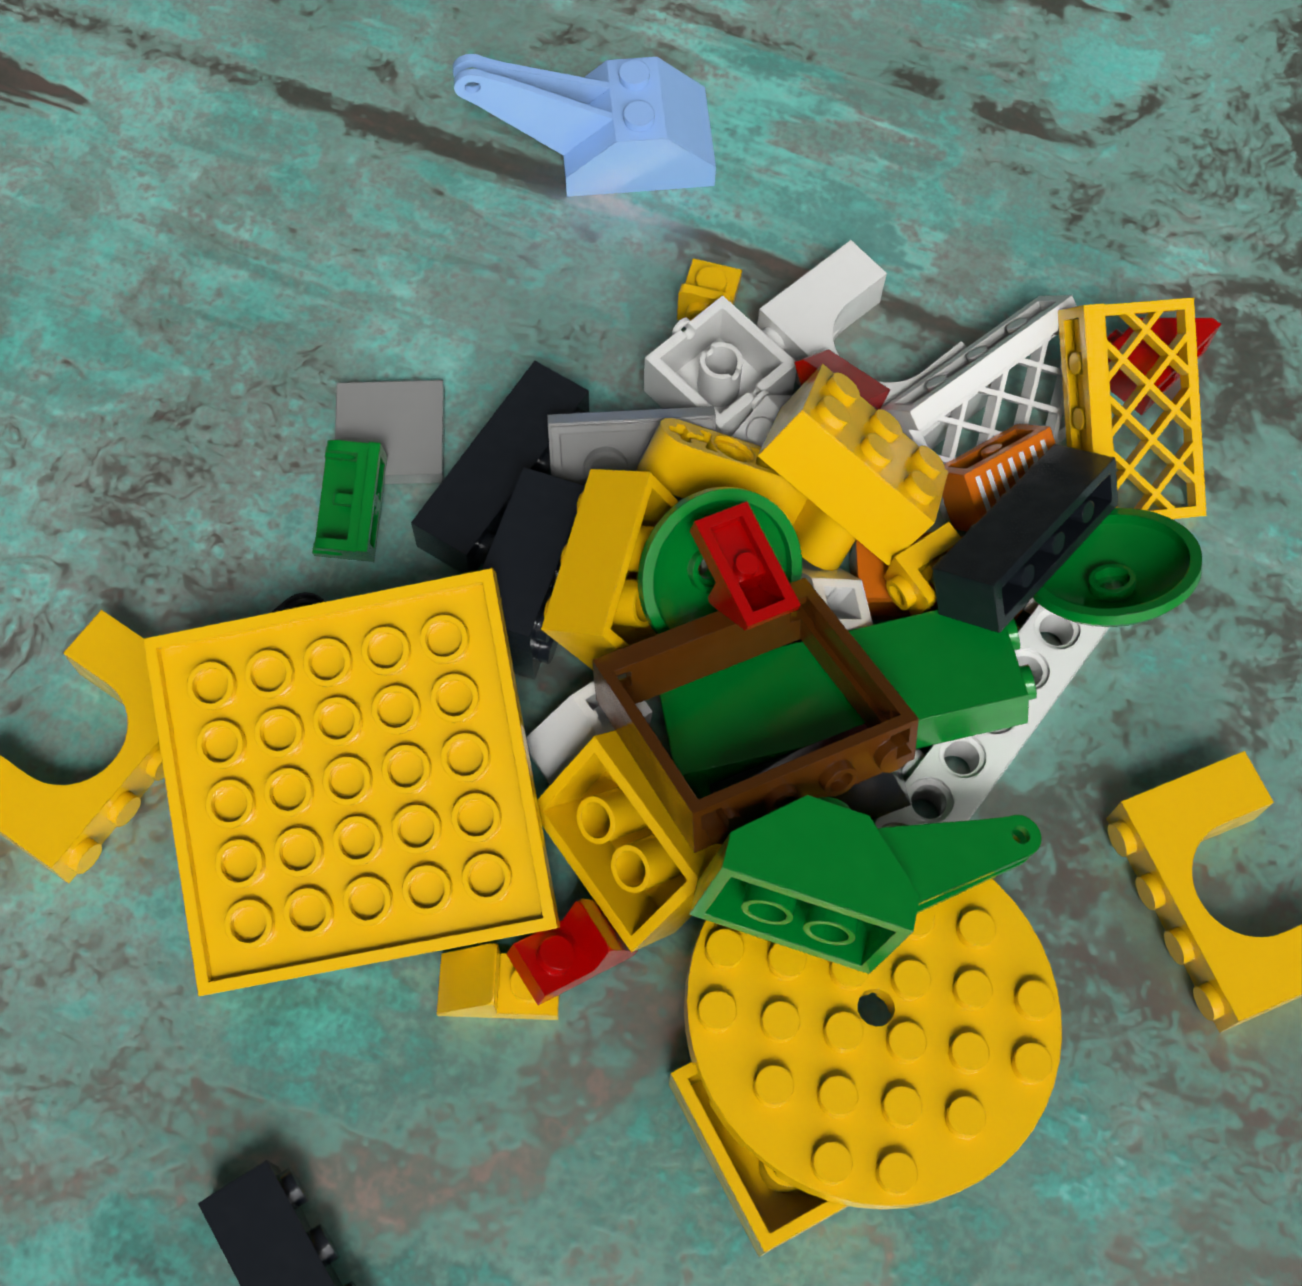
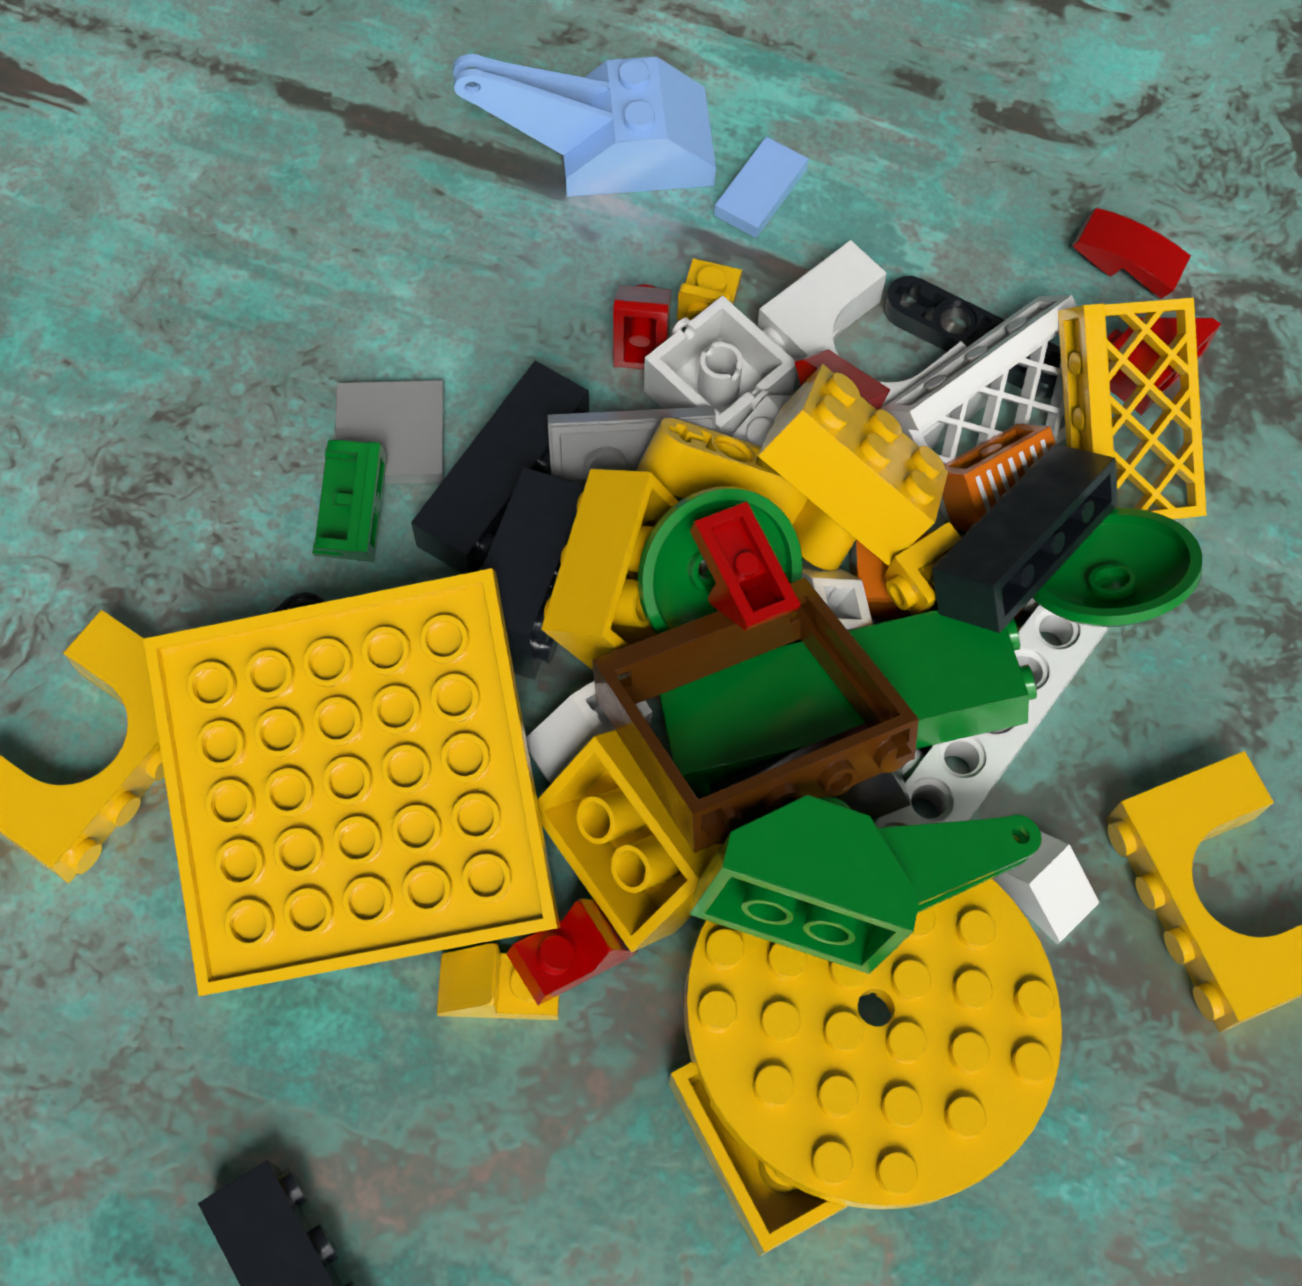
none -> red slope [613,284,672,369]
none -> light blue tile [714,136,809,239]
none -> black beam [884,276,1061,398]
none -> white slope [992,831,1100,945]
none -> red slope [1072,208,1191,299]

